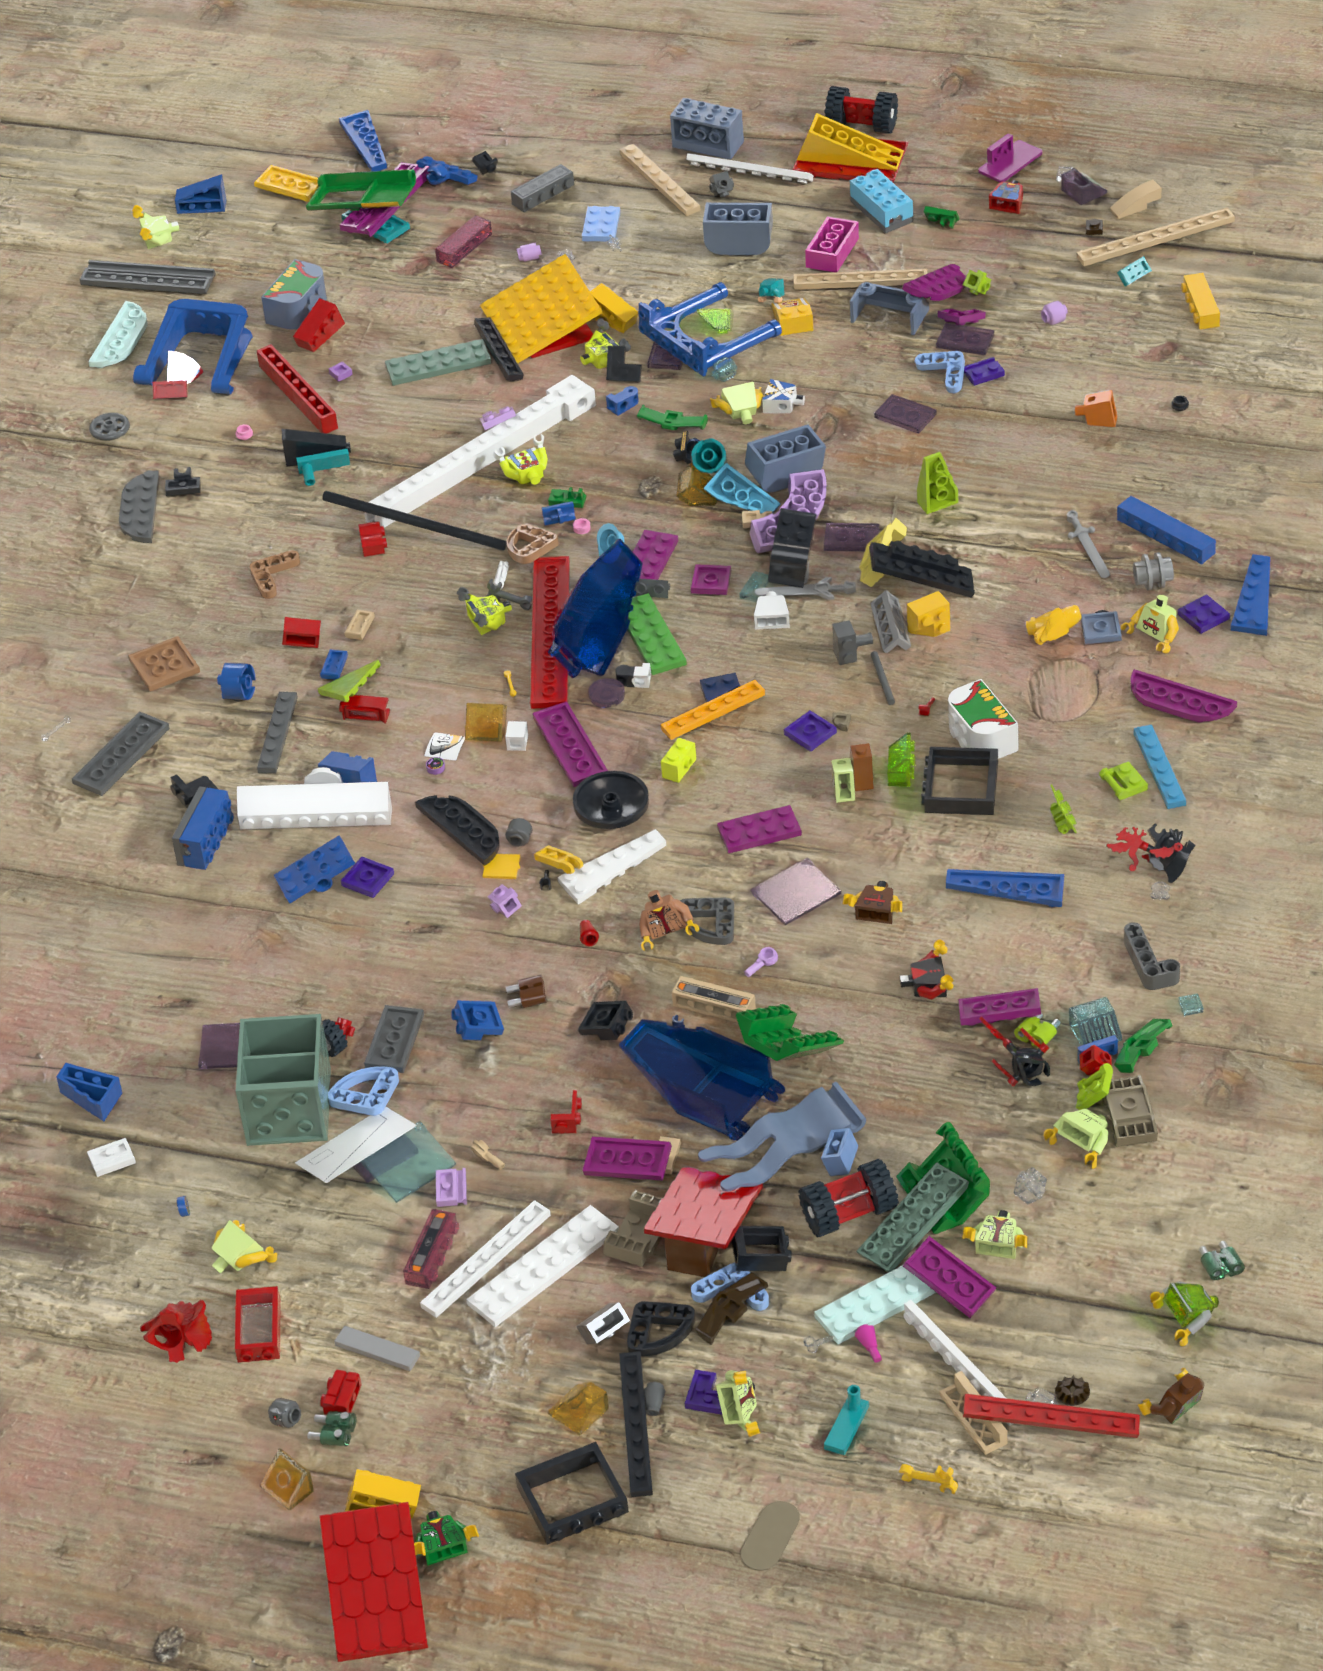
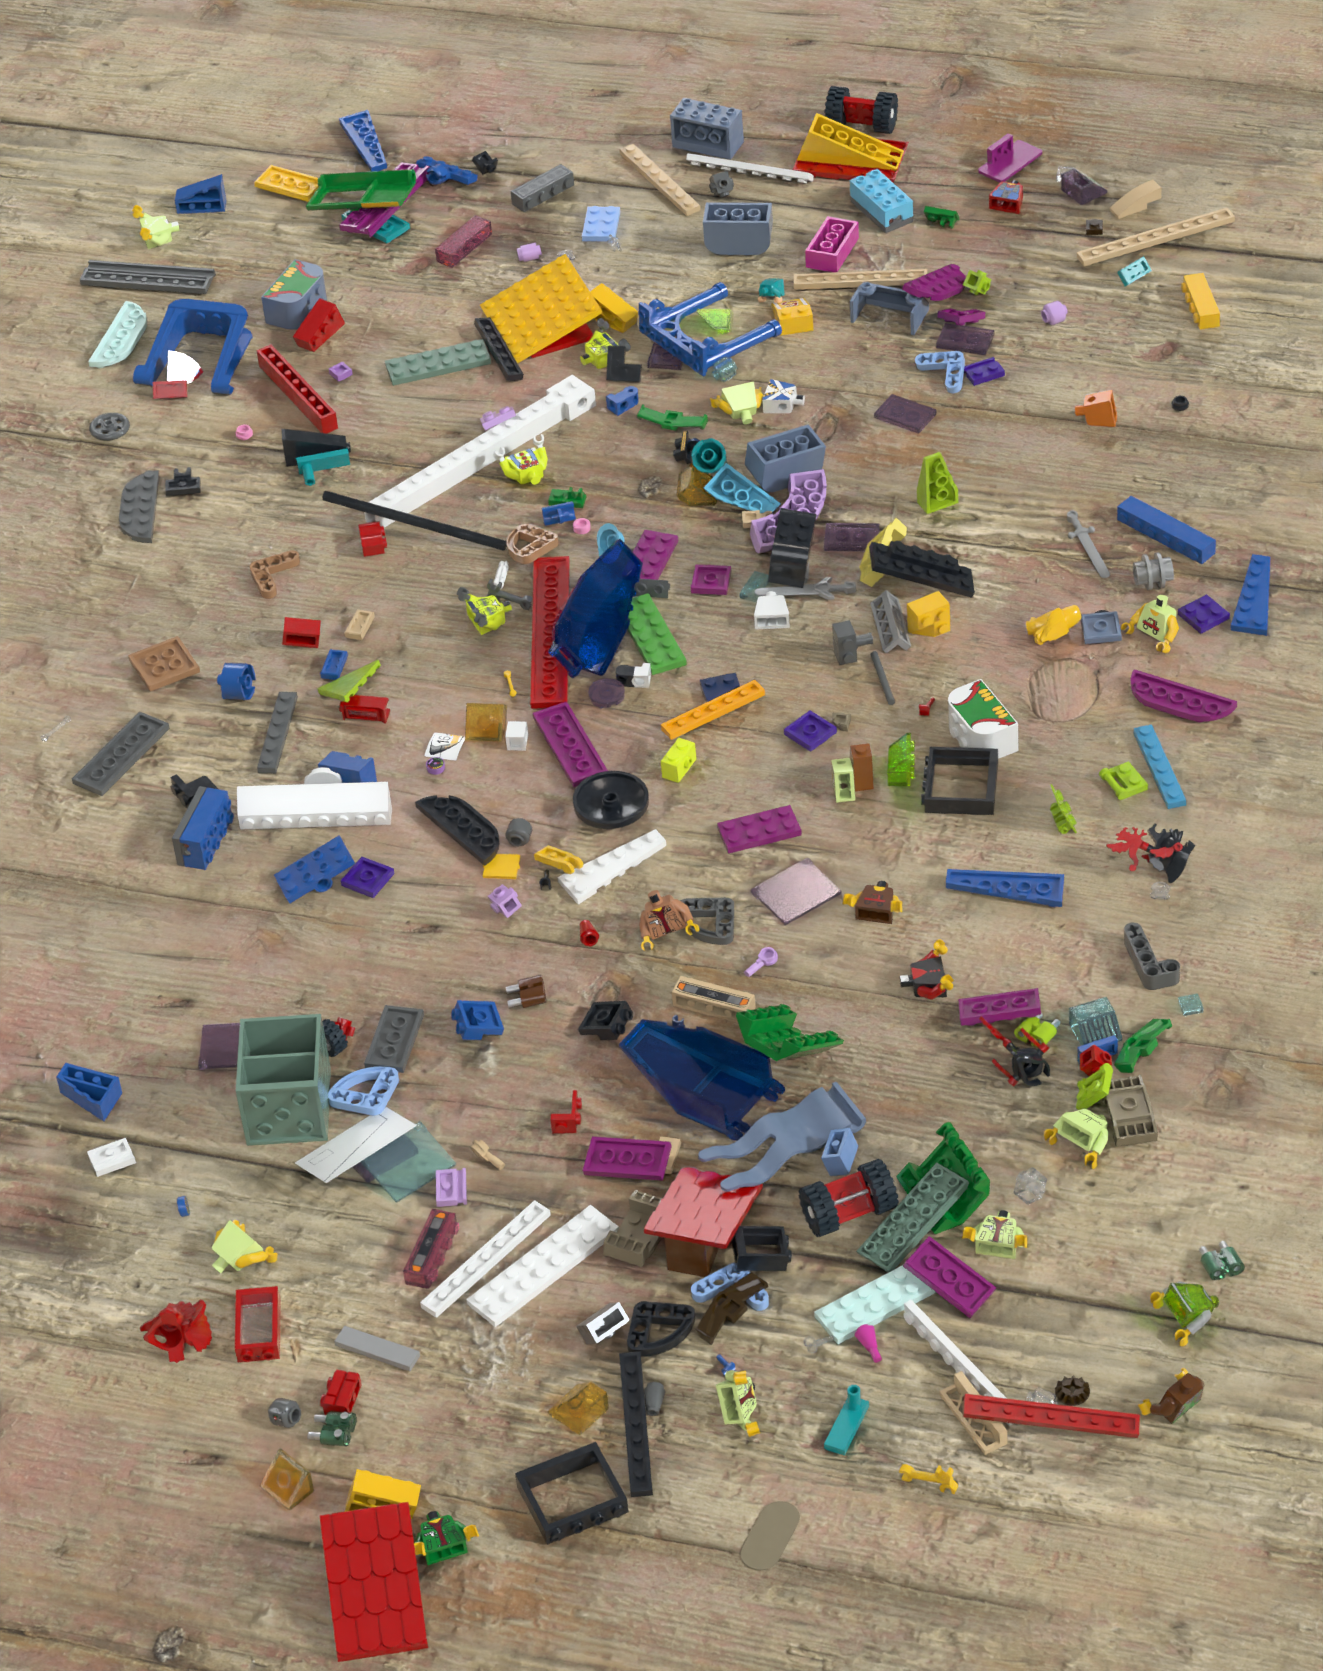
dark purple plate [684,1369,723,1415] -> none
none -> blue hand [716,1354,736,1376]

